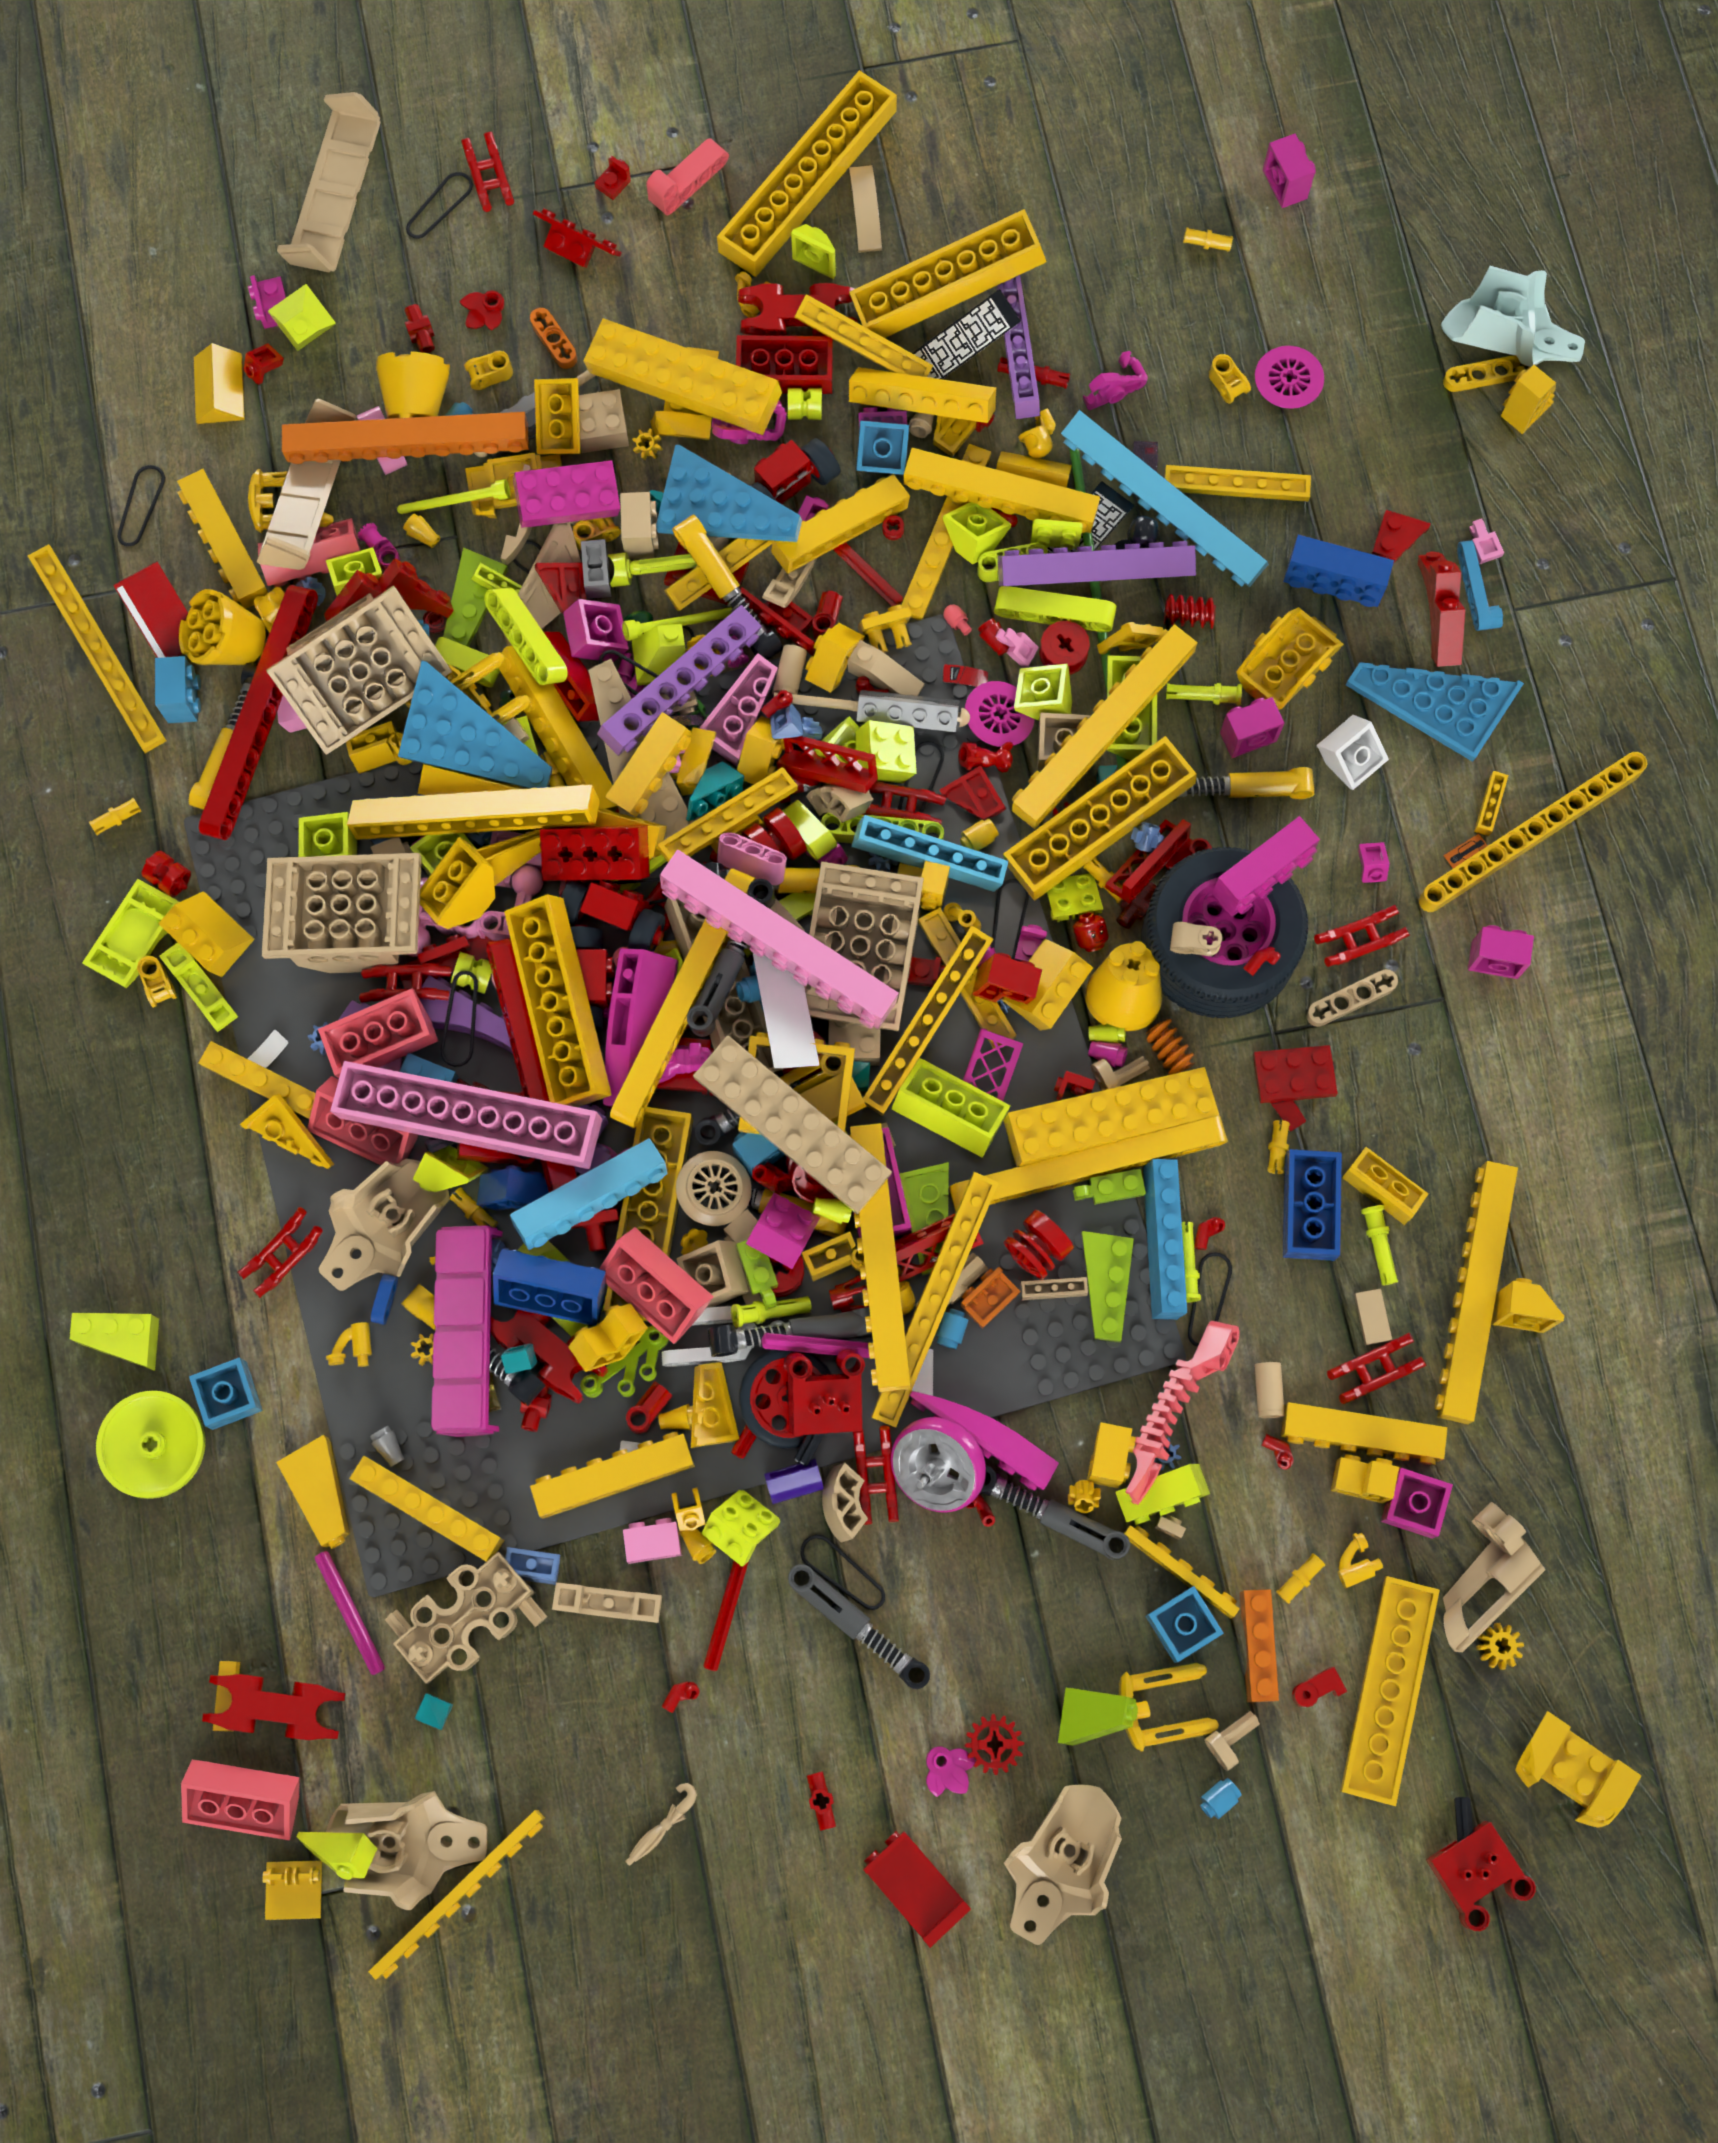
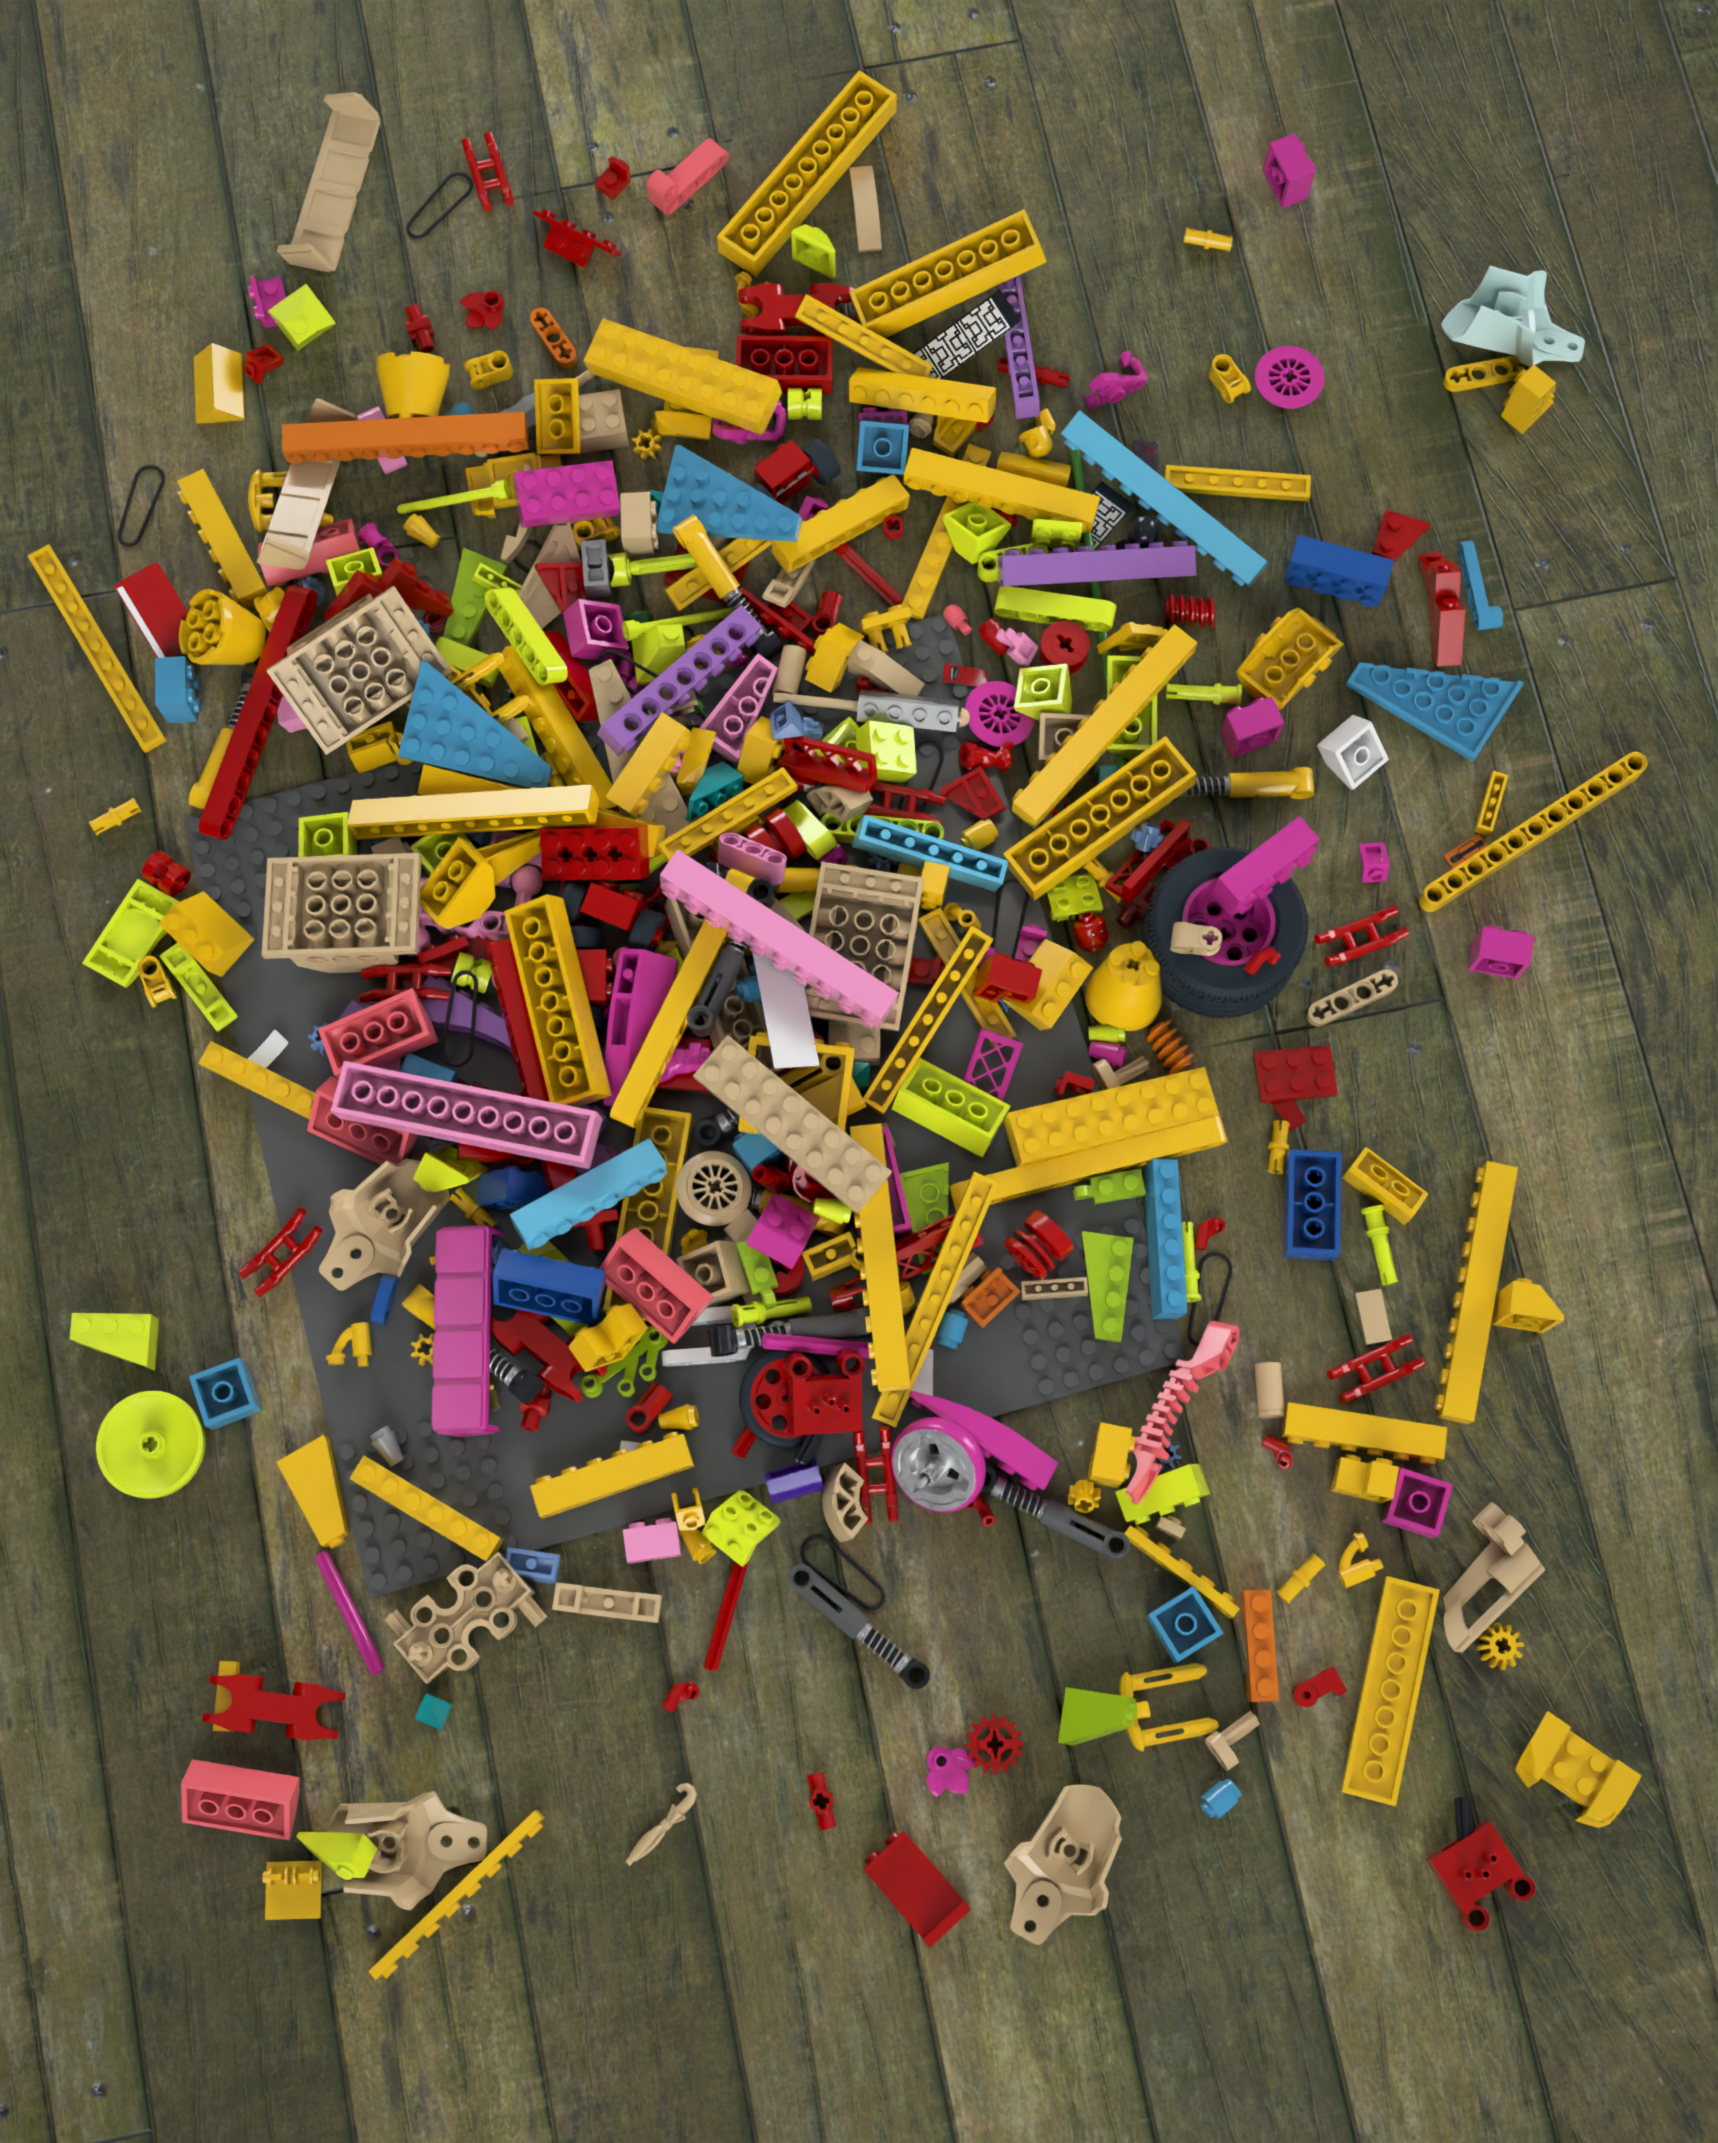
yellow wing [240,1093,334,1169] -> none
teal slope [501,1343,537,1374] -> none
yellow wing [691,1362,739,1448] -> none
red arm [760,690,793,719] -> none
bright pink plate [1469,518,1504,564] -> none

